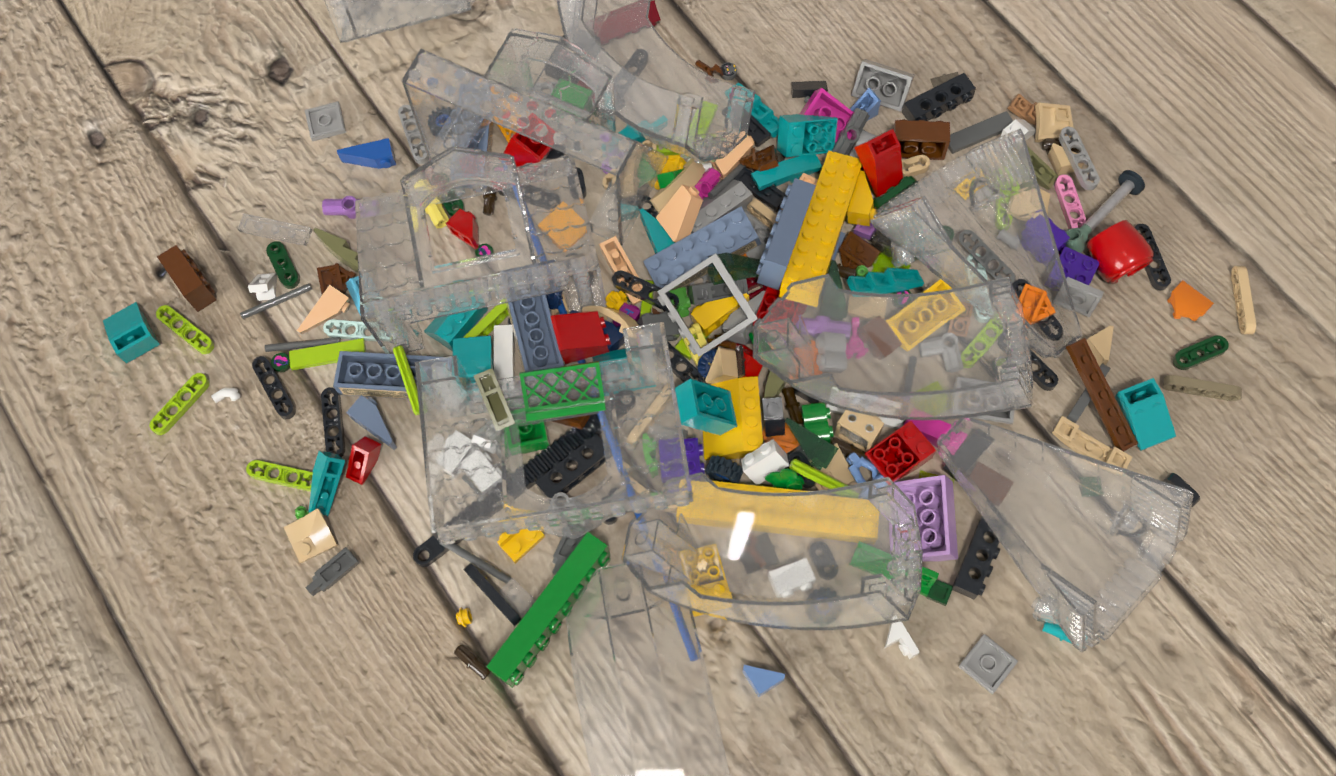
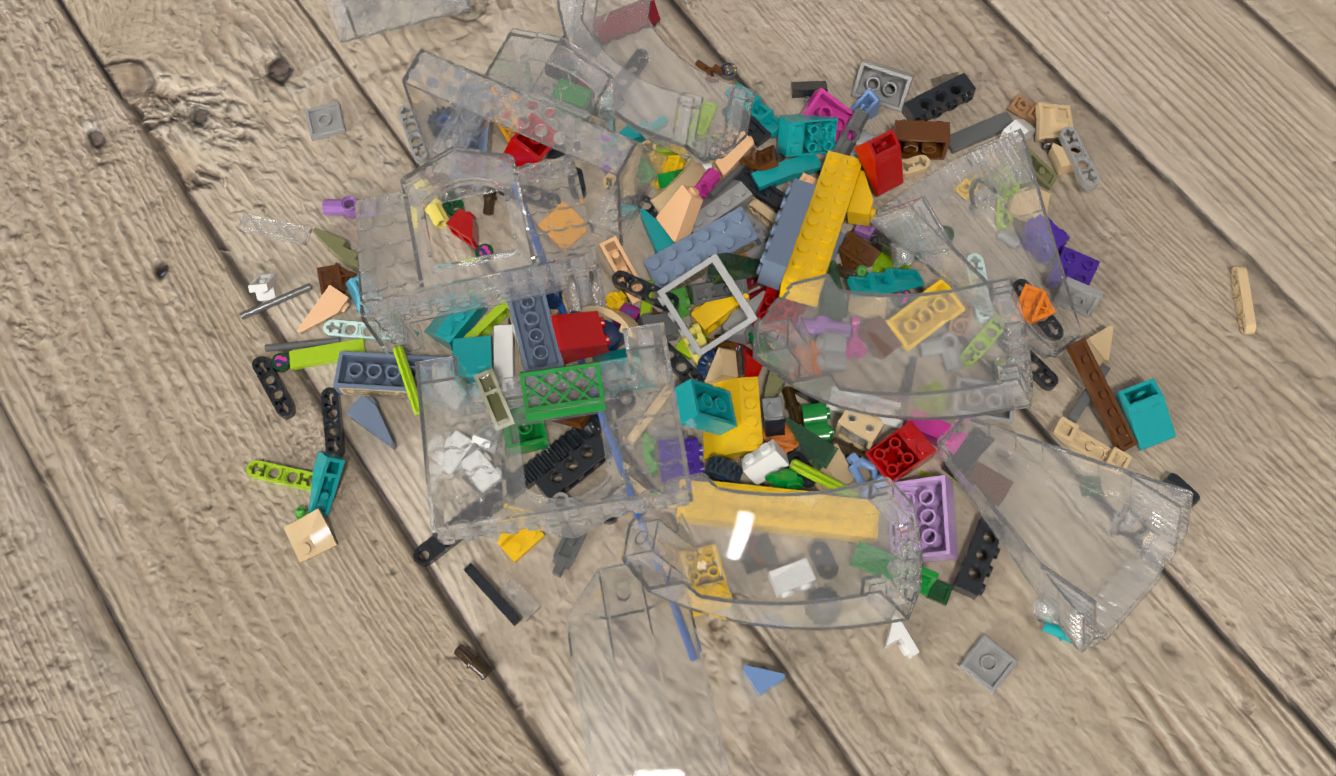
teal slope [103,302,160,364] -> none
lime beam [149,373,210,435] -> none
lime beam [156,305,214,354] -> none
reddish brown brick [157,245,216,312] -> none
white arm [211,387,241,403] -> none
dark green plate [266,241,300,289] -> none
dark grey hinge [305,547,360,596] -> none
blue slope [337,138,396,169] -> none
red slope [345,436,382,485] -> none
dark grey bar [439,537,512,585] -> none
yellow plate [456,607,473,627] -> none
green brick [486,532,611,688] -> none
dark green plate [873,176,918,214] -> none
dark grey beam [959,230,1016,287] -> none
bright pink beam [1054,175,1087,229] -> none
piece [1066,170,1145,253] -> none
red piece [1086,220,1154,284] -> none
black beam [1135,224,1171,291] -> none
dark tan beam [1163,375,1242,401] -> none
orange slope [1167,280,1214,321] -> none
dark green plate [1173,335,1229,370] -> none

